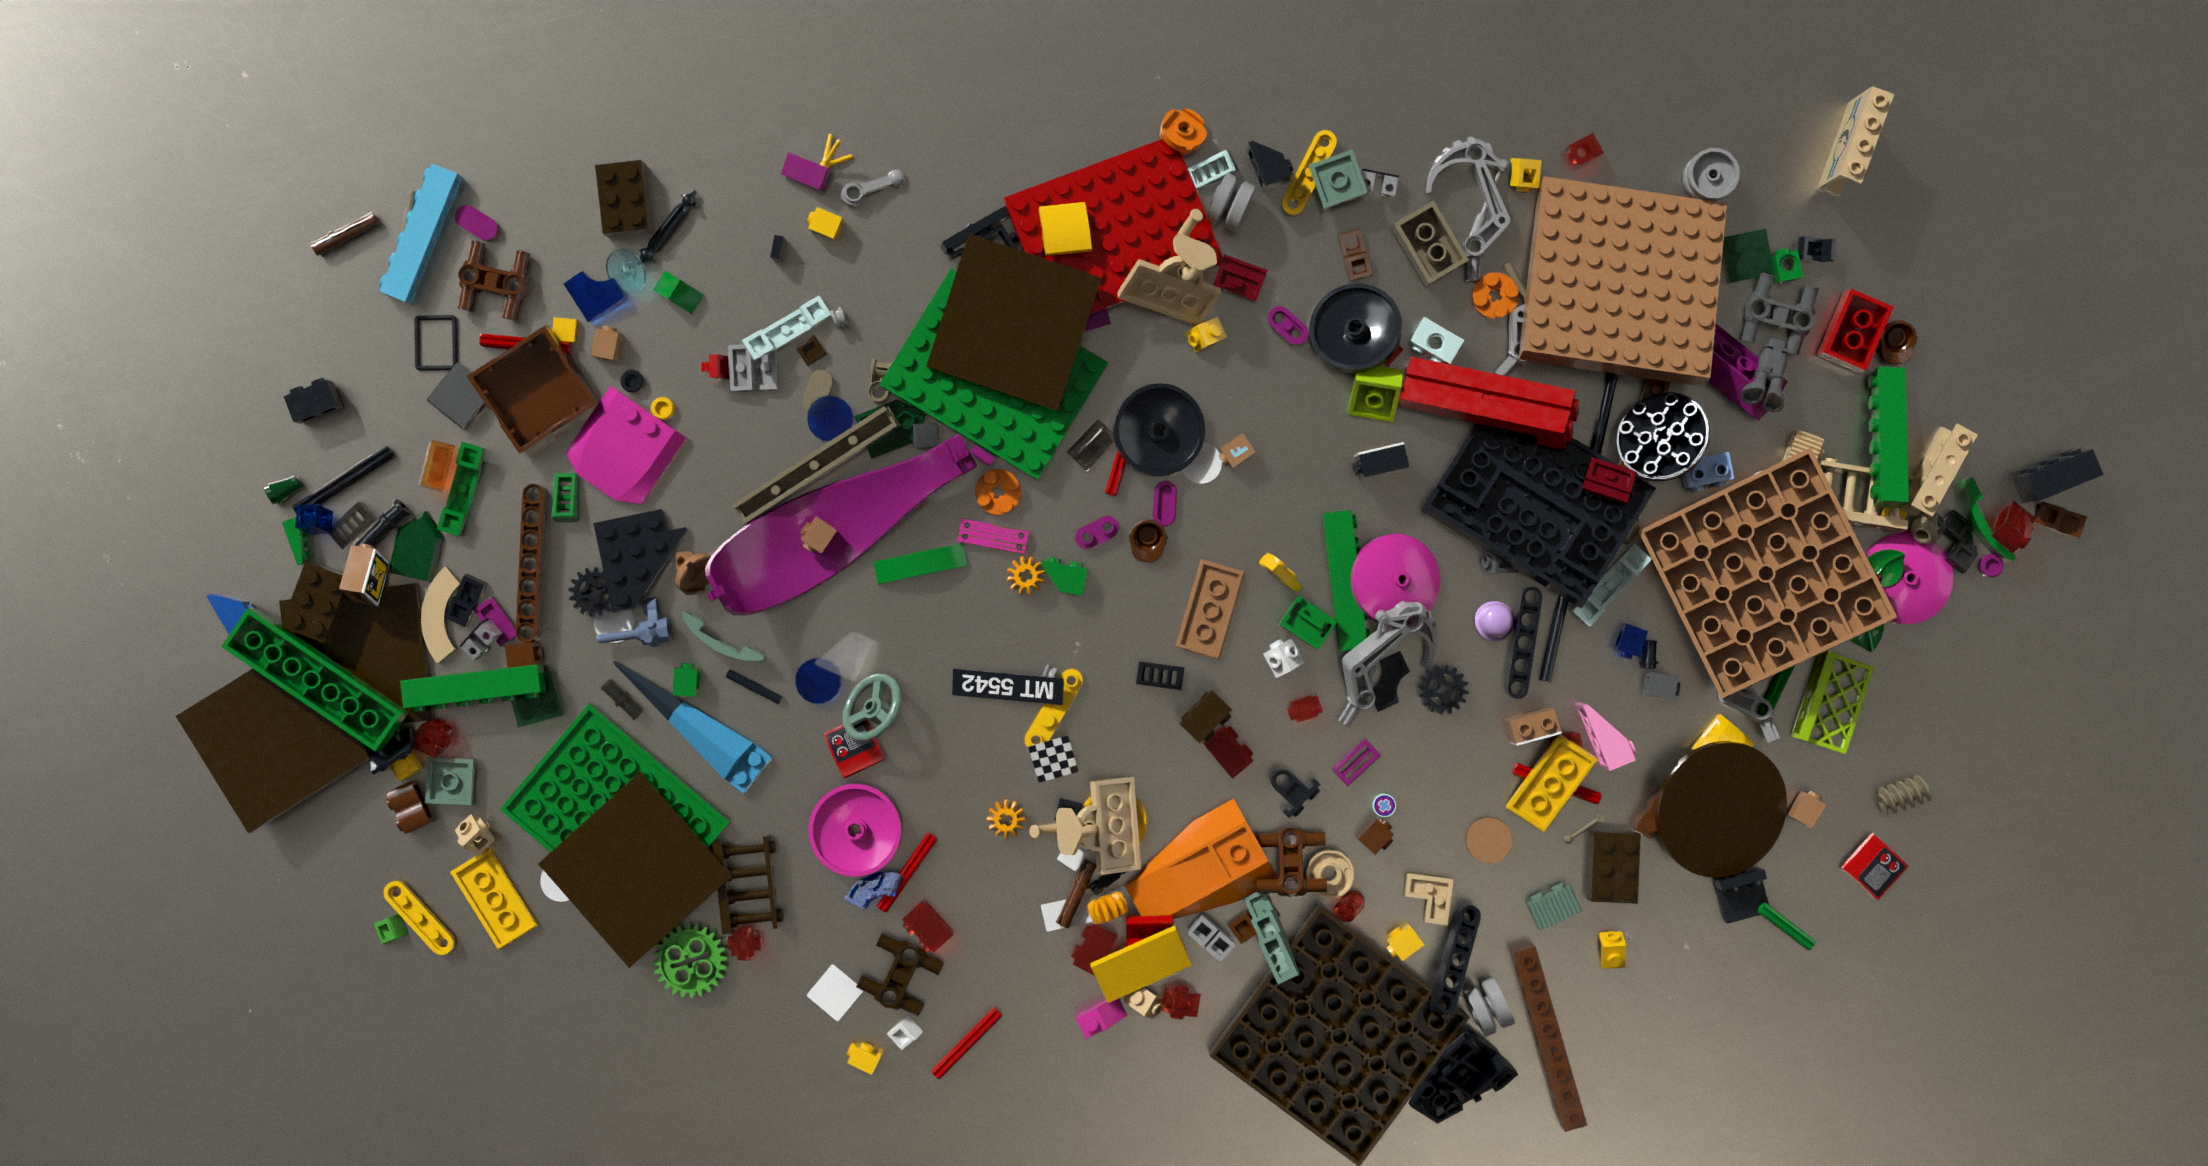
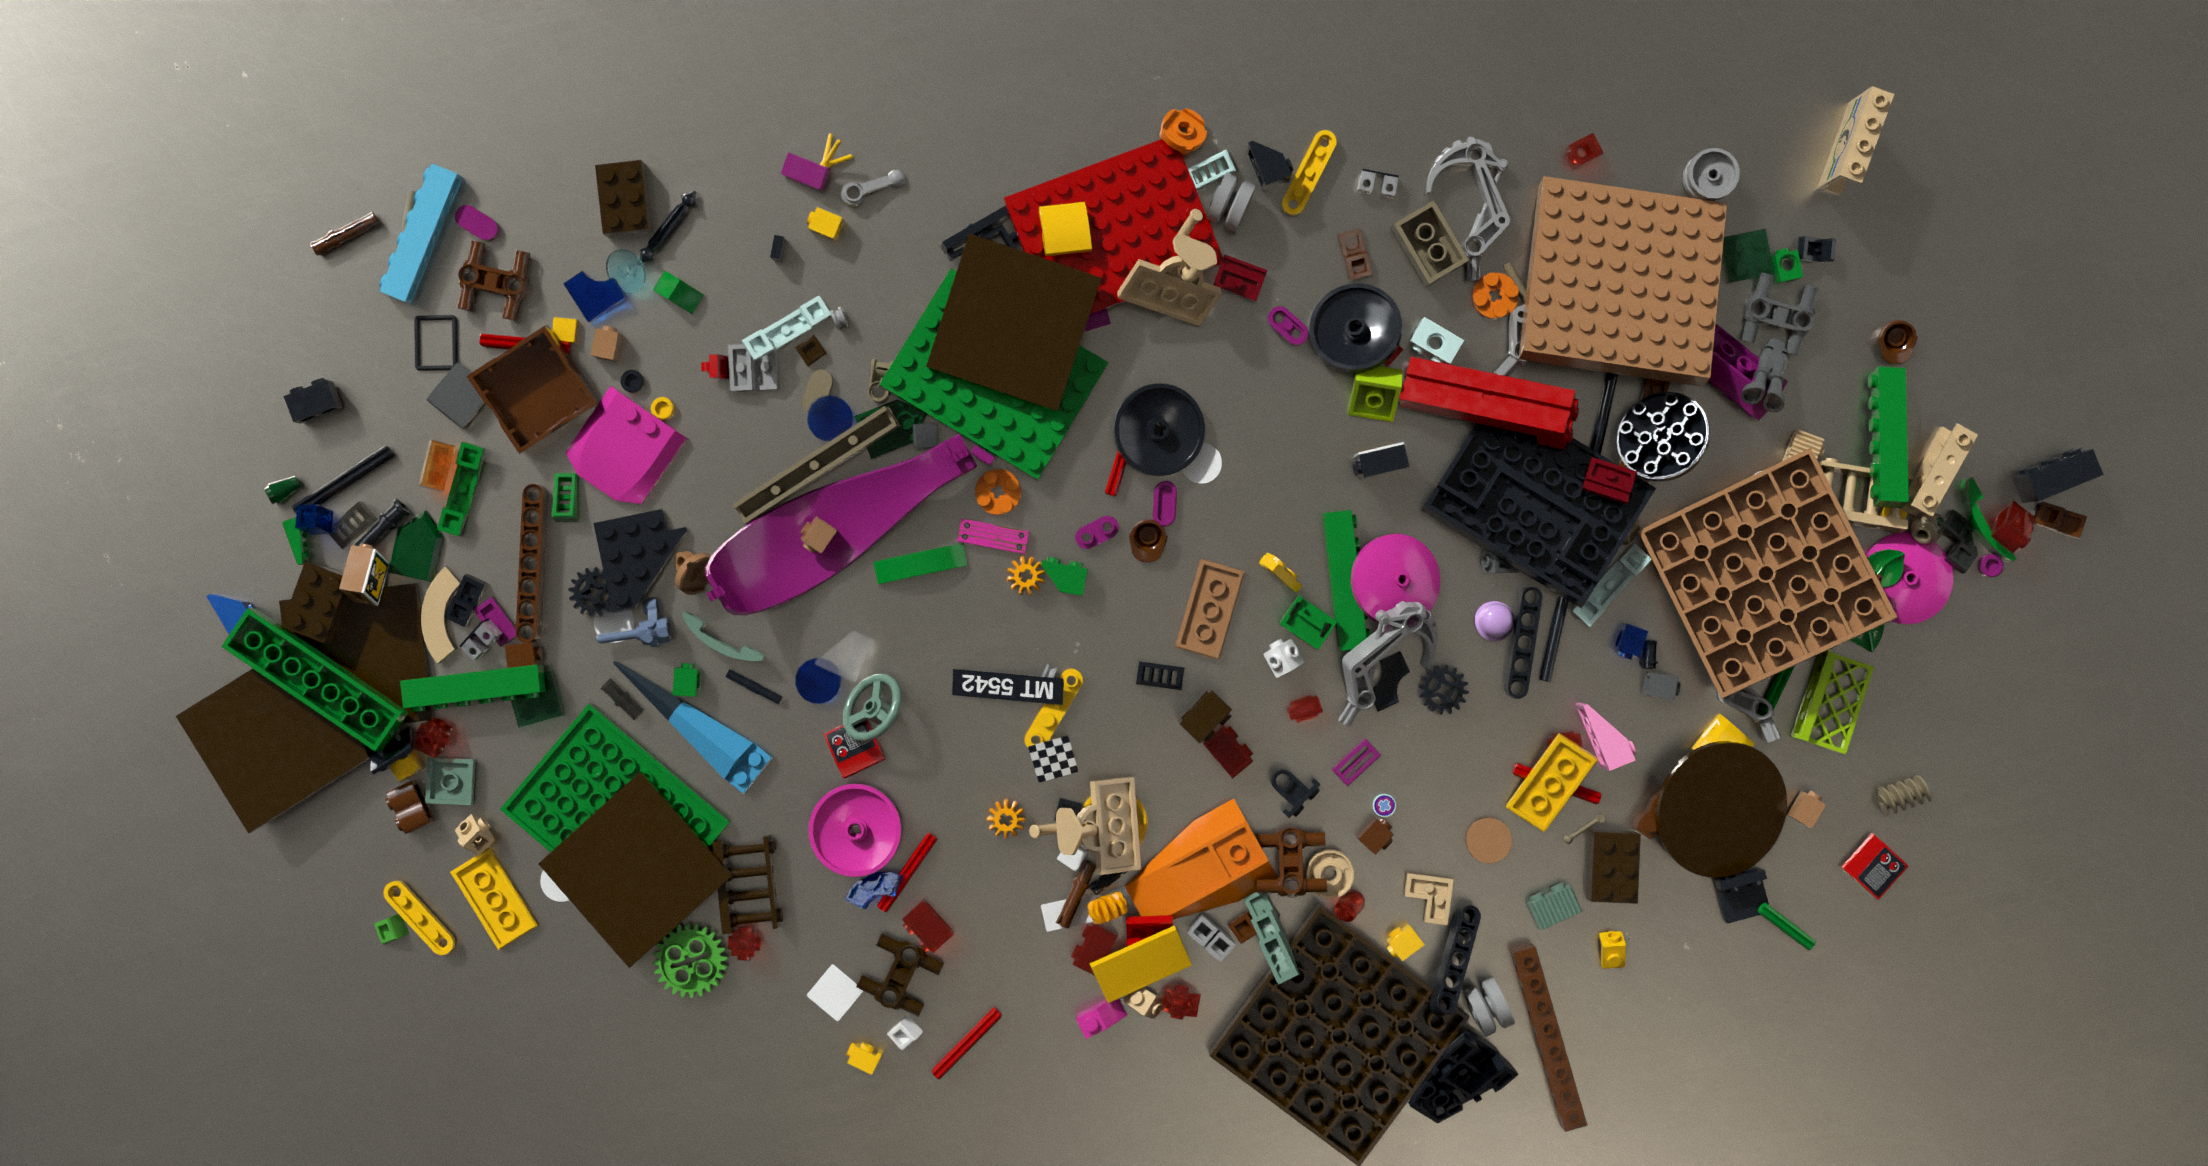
clear smoke slope [1067,420,1114,471] -> none
yellow bracket [1186,317,1227,353] -> none
medium nougat brick [1218,433,1256,469] -> none
sand green plate [1309,149,1368,209] -> none
medium nougat piece [1503,707,1562,746] -> none
yellow brick [1510,158,1542,192] -> none
light blue brick [1681,452,1734,492] -> none
red brick [1817,288,1894,373] -> none

